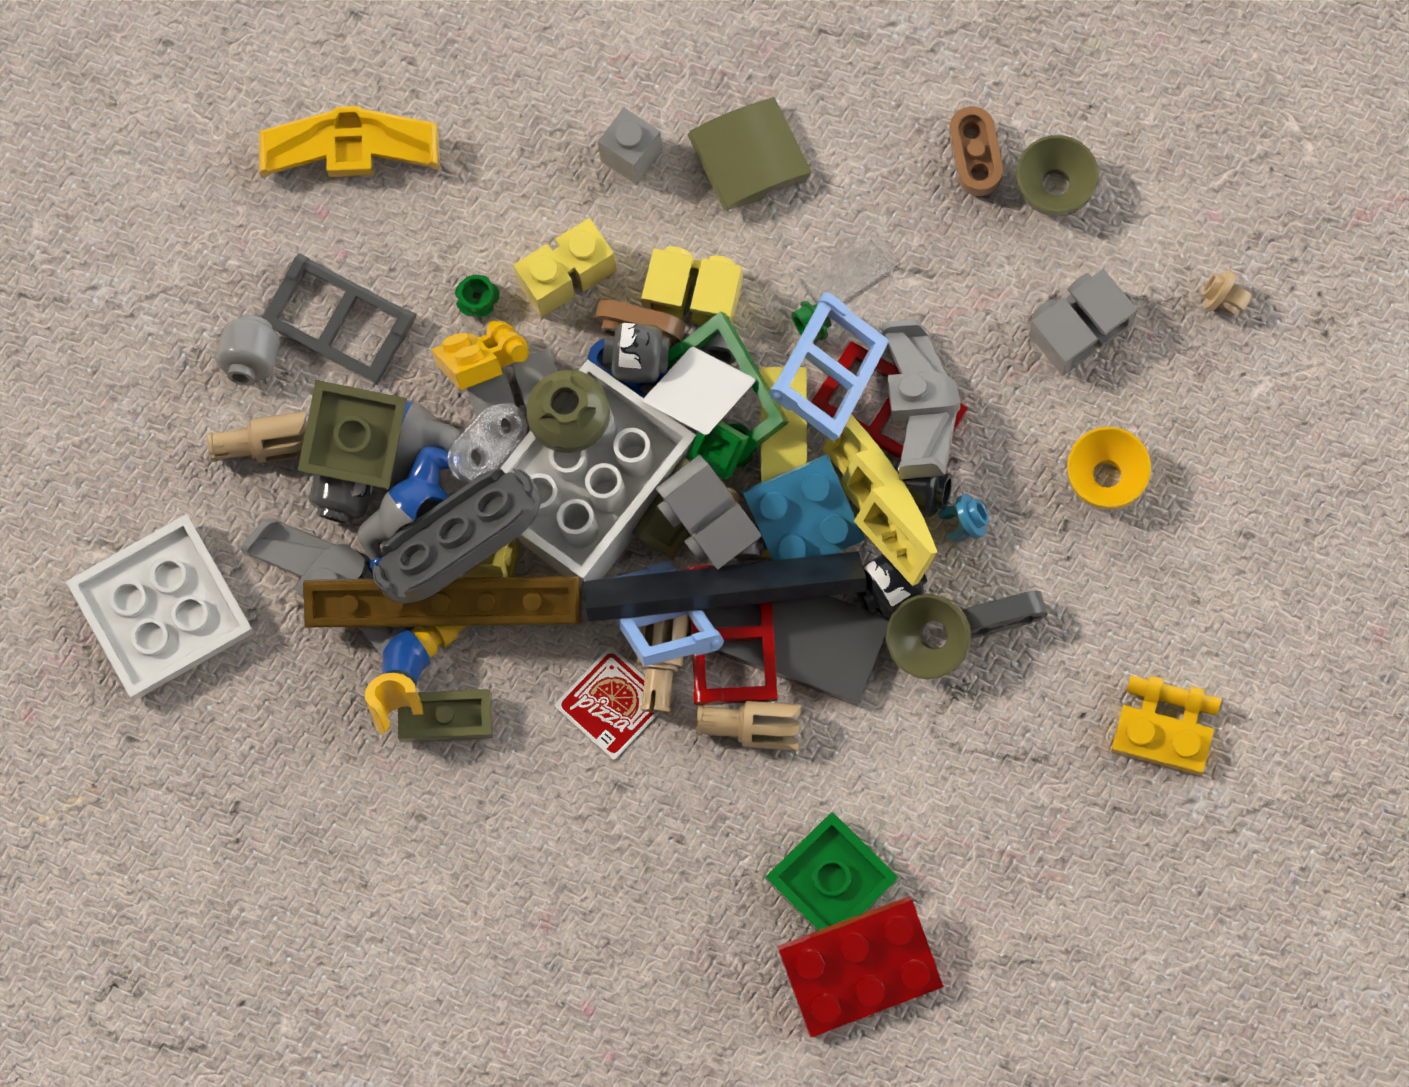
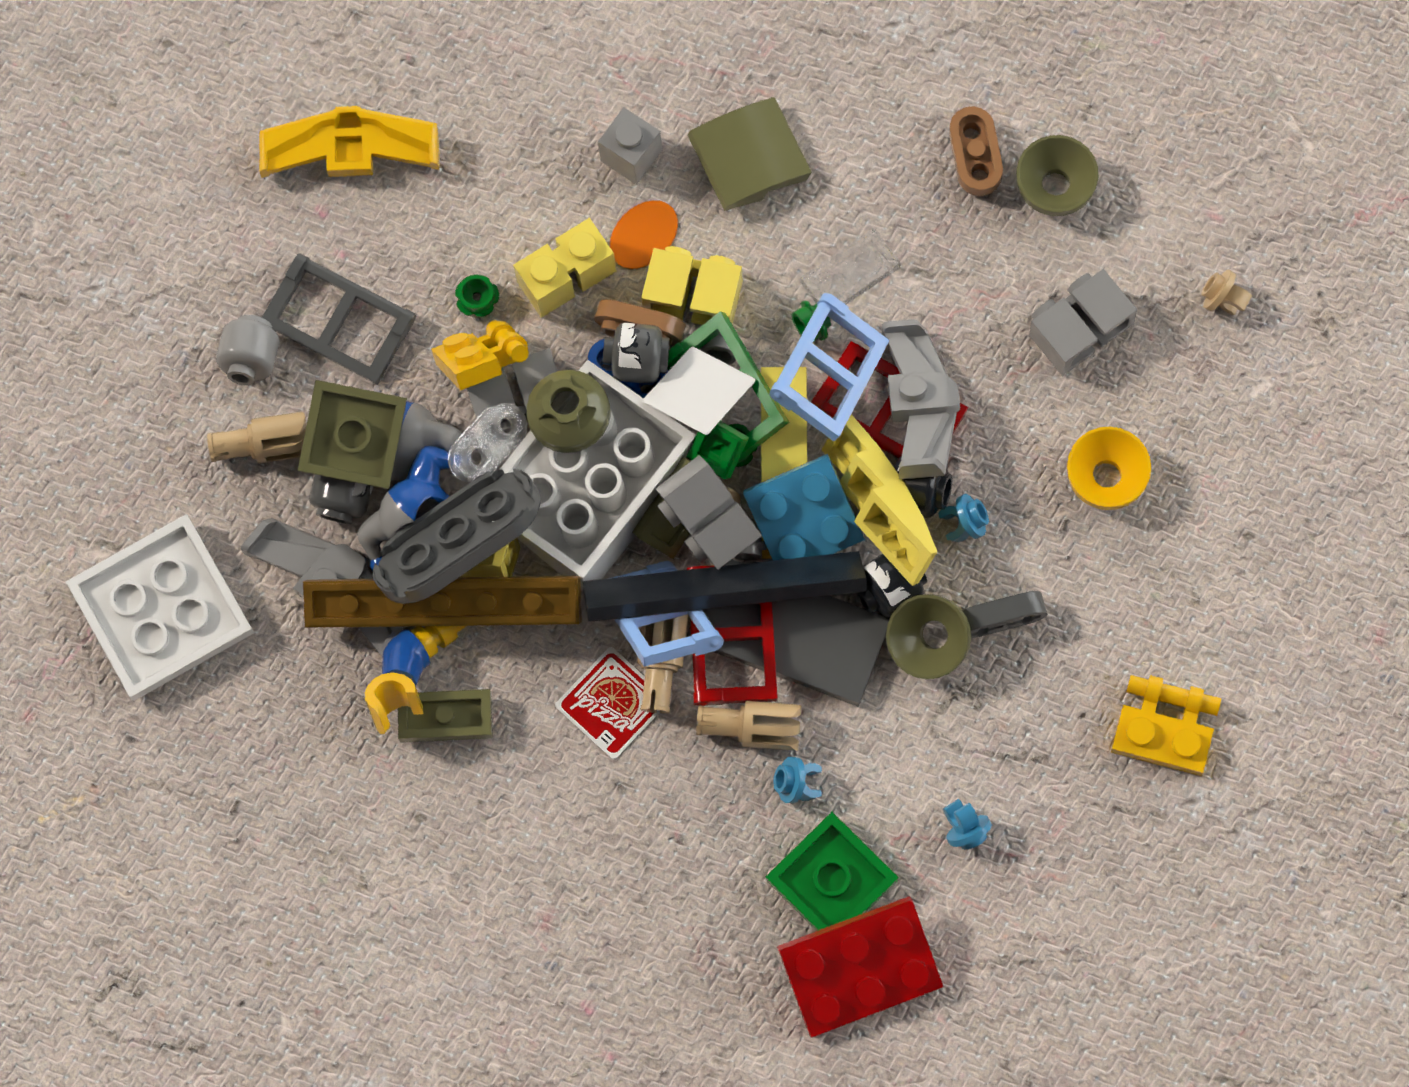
none -> orange sticker [610,200,678,269]
none -> dark azure plate [774,757,822,804]
none -> dark azure plate [943,799,992,850]

